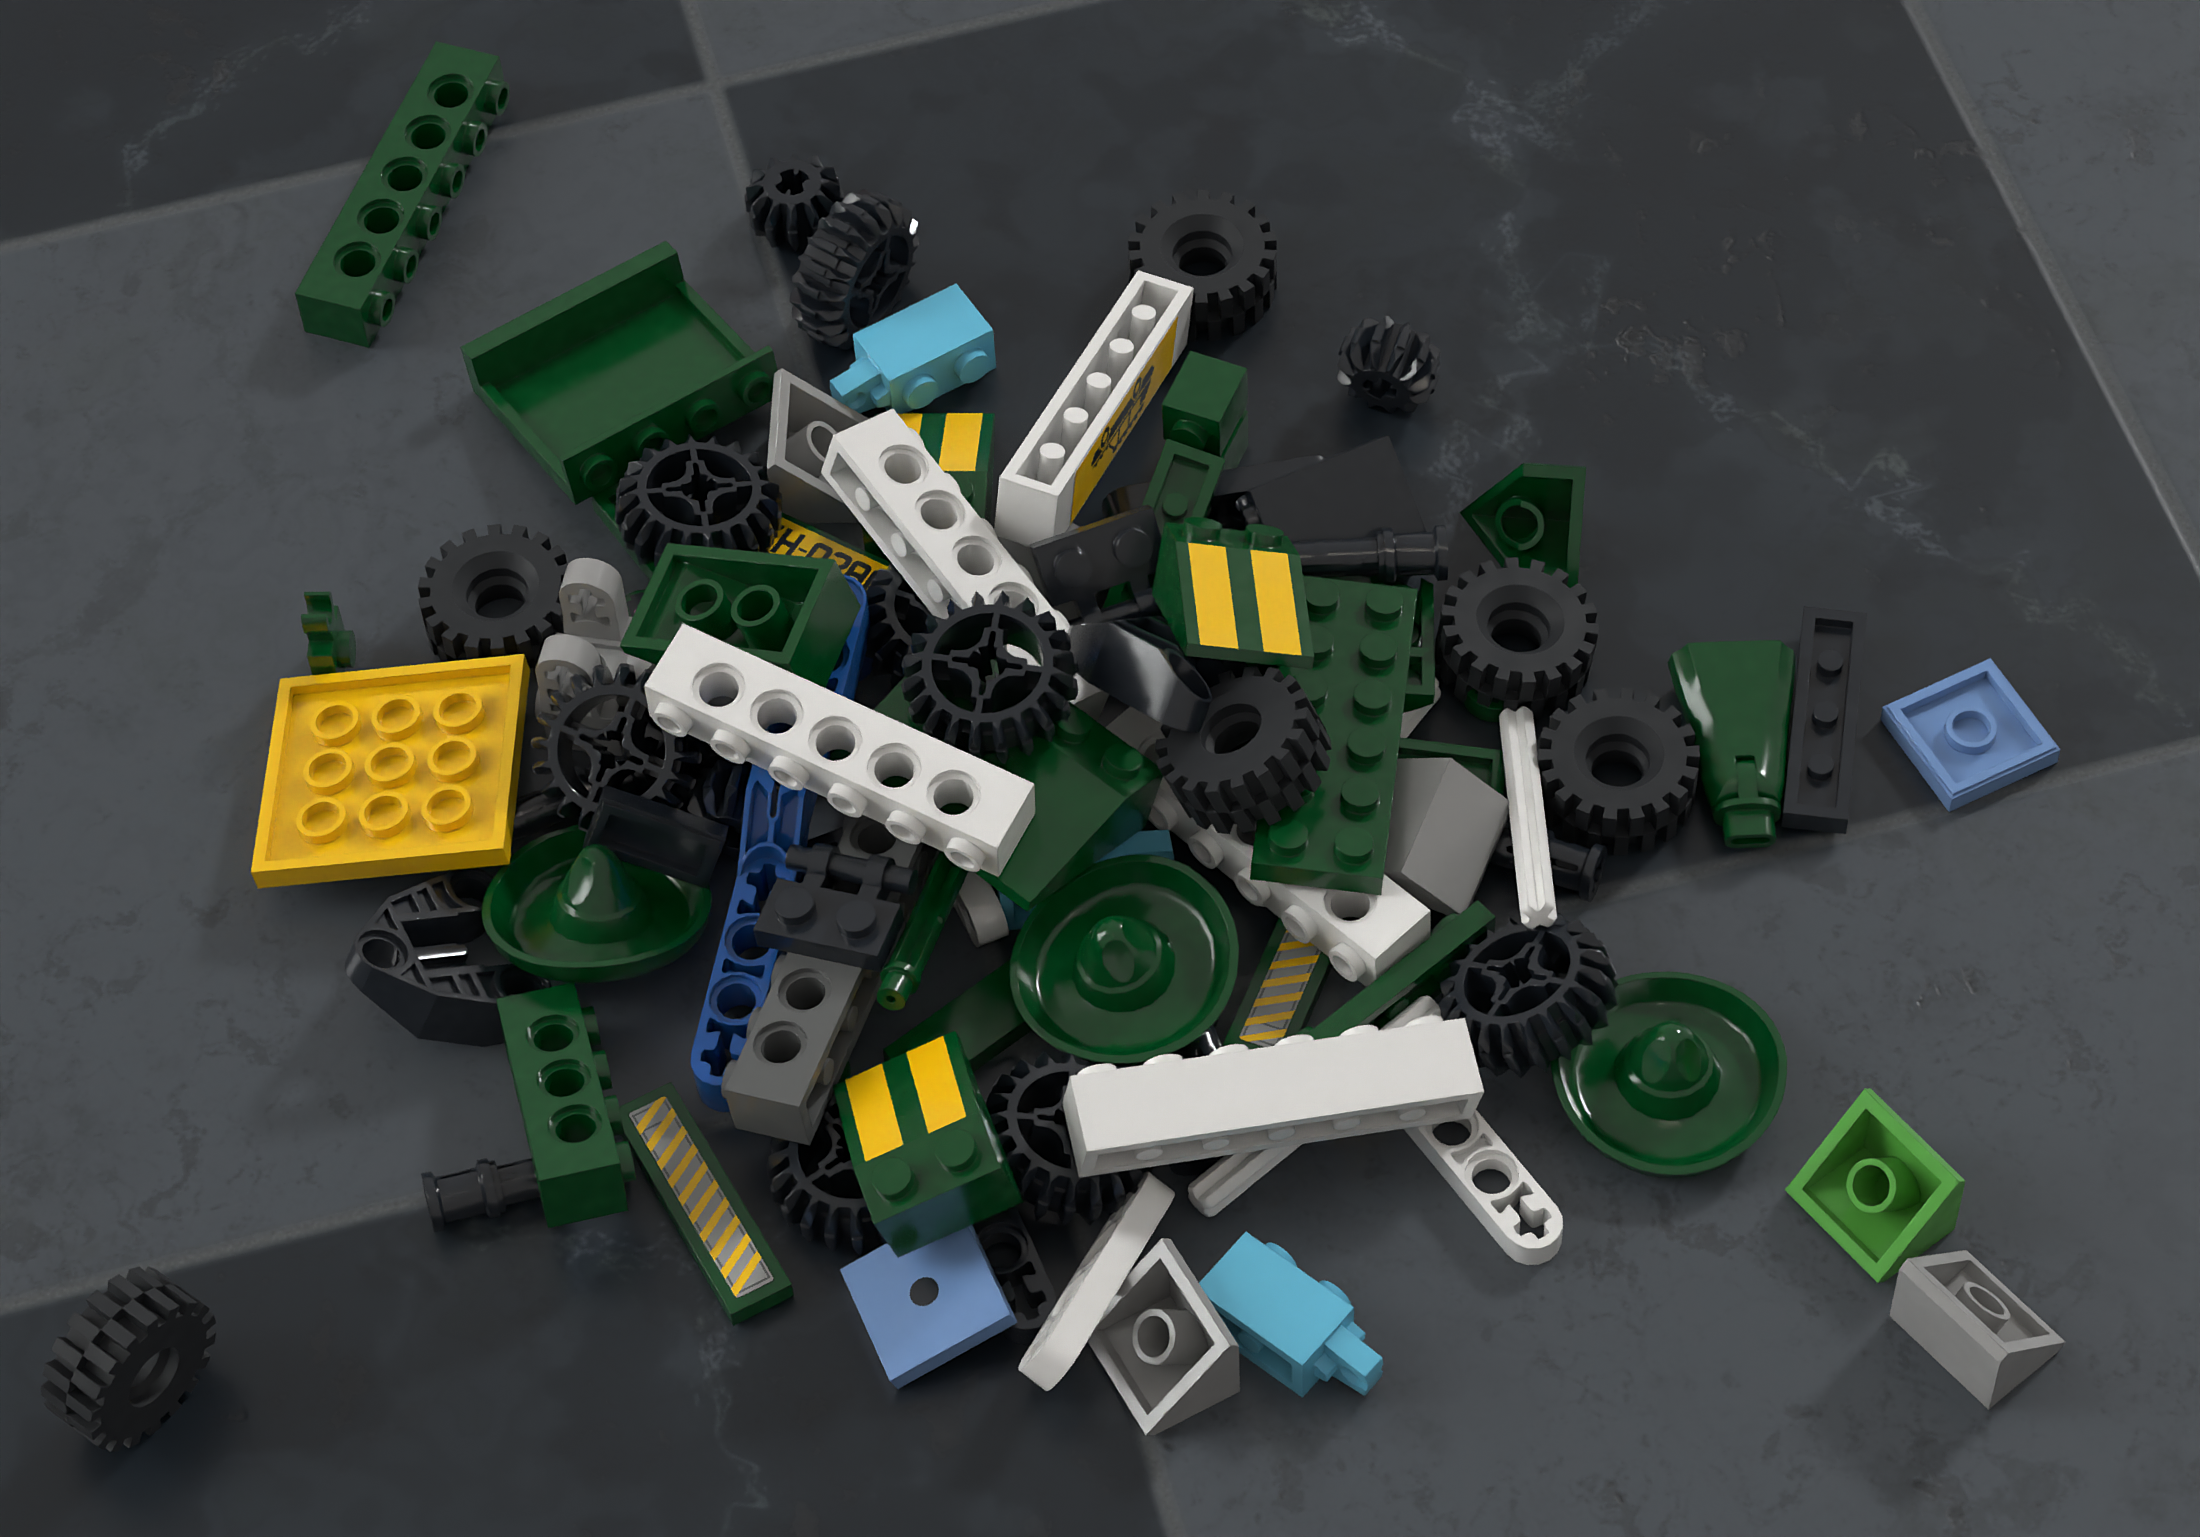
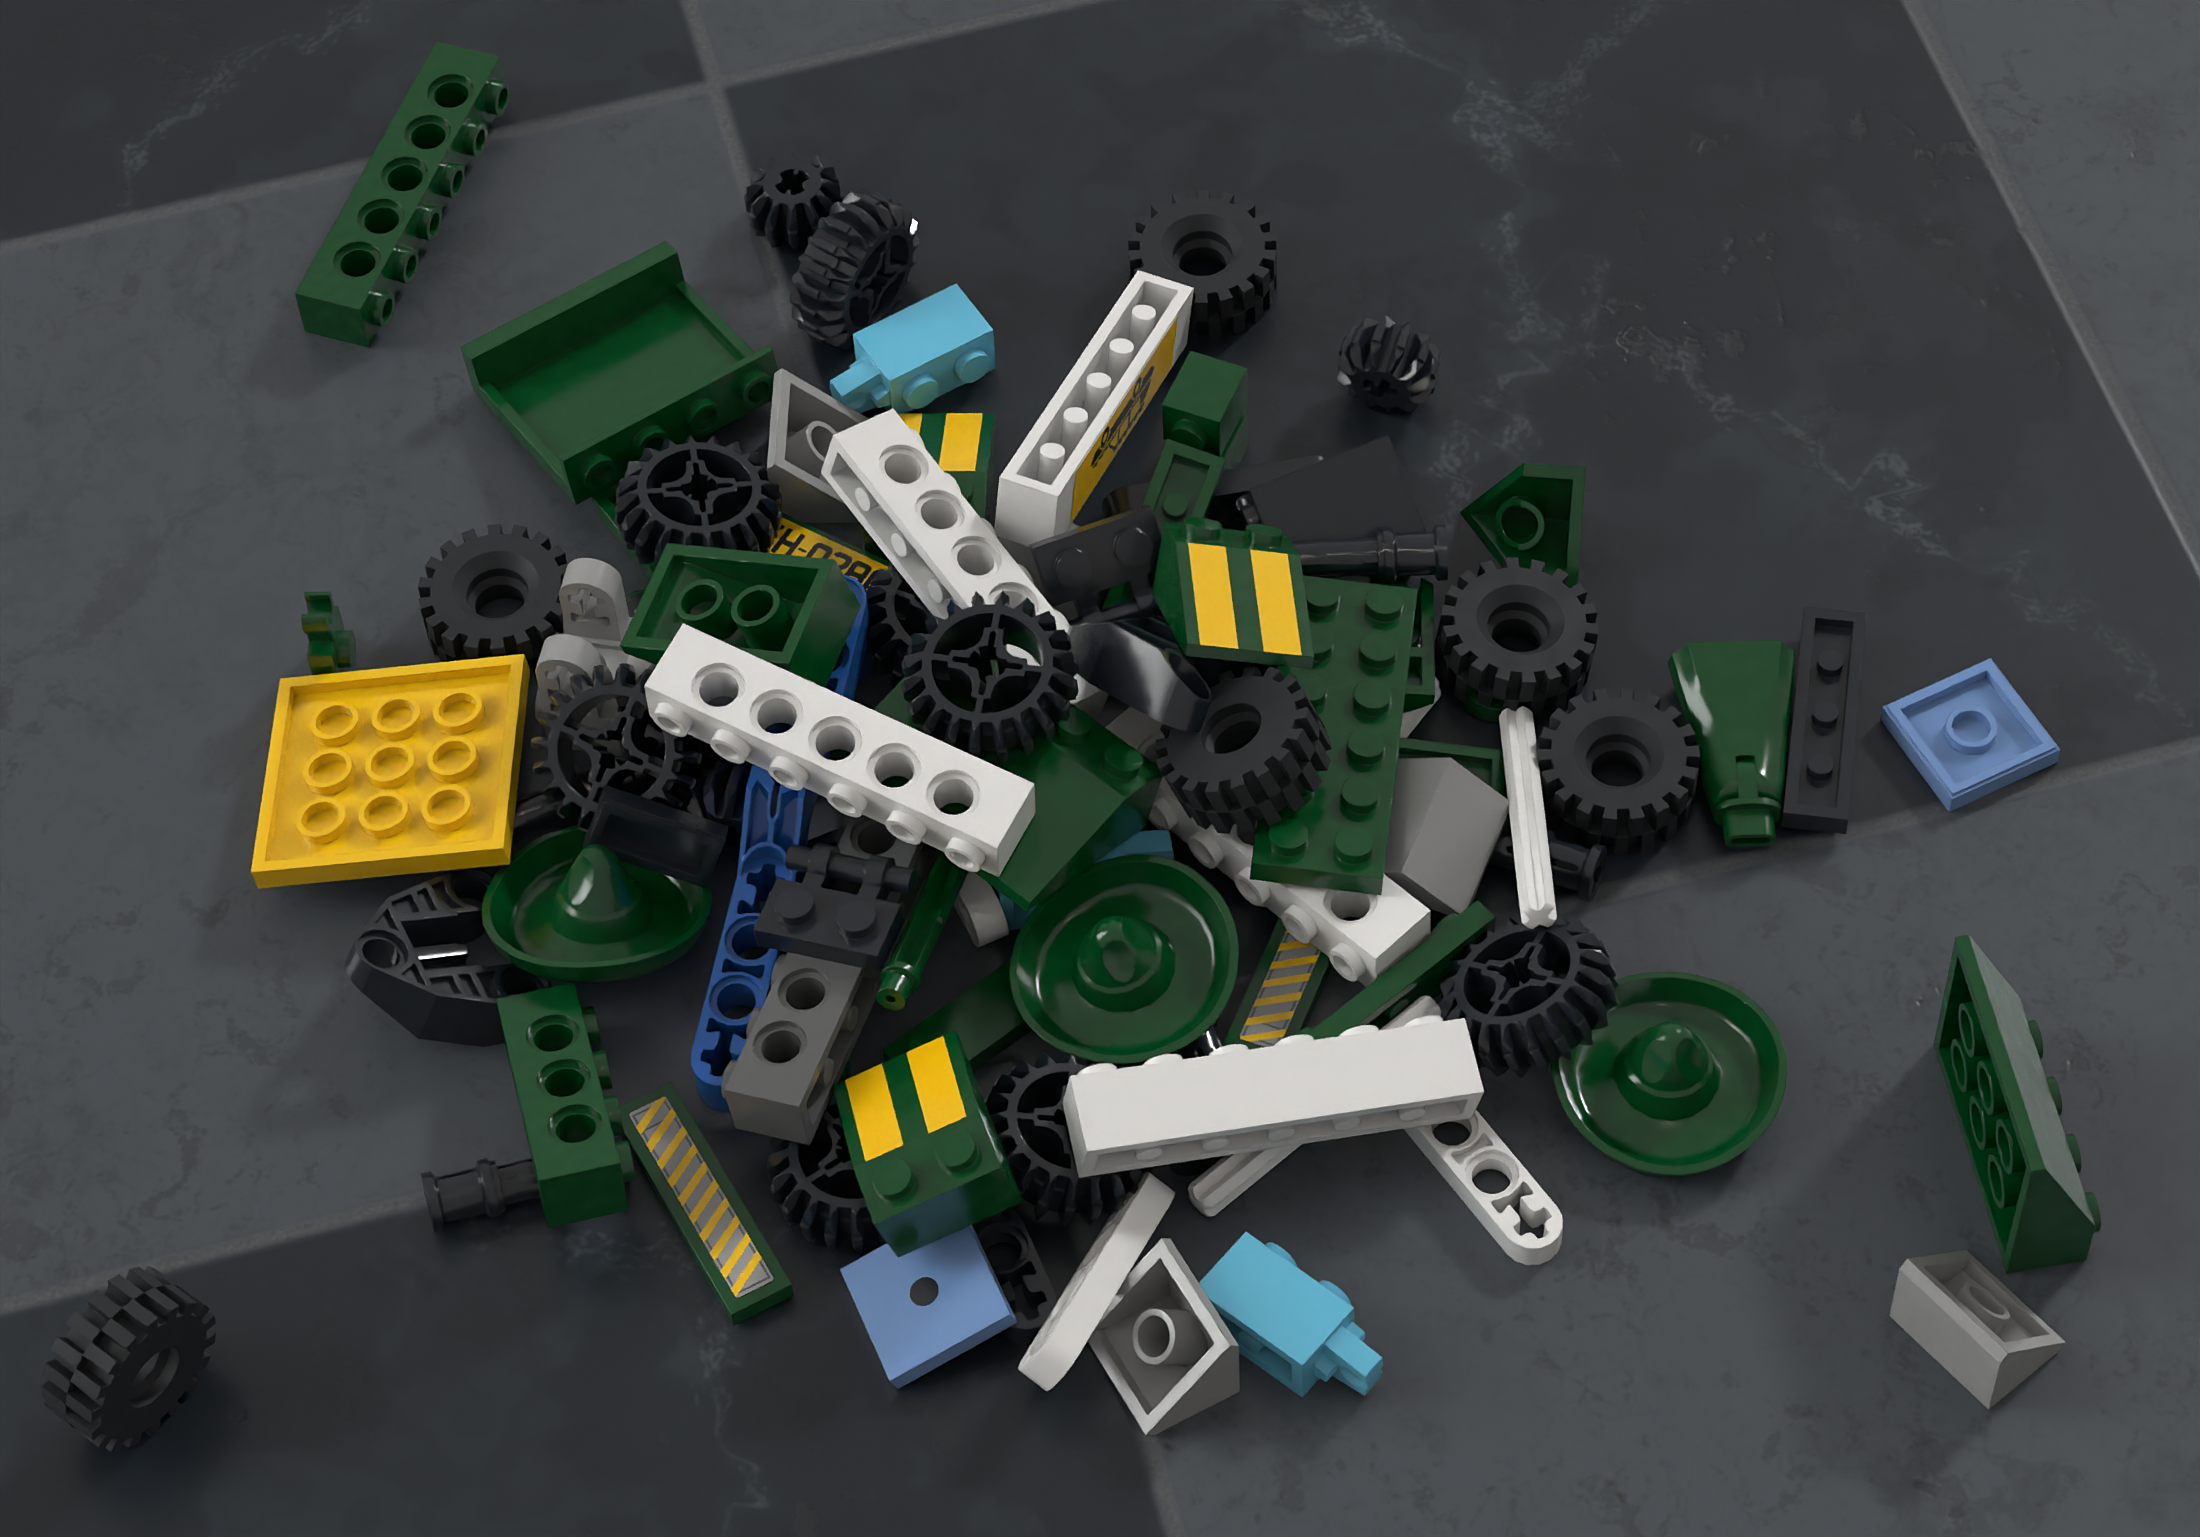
bright green slope [1785,1089,1966,1283] -> none
none -> dark green slope [1934,935,2101,1274]

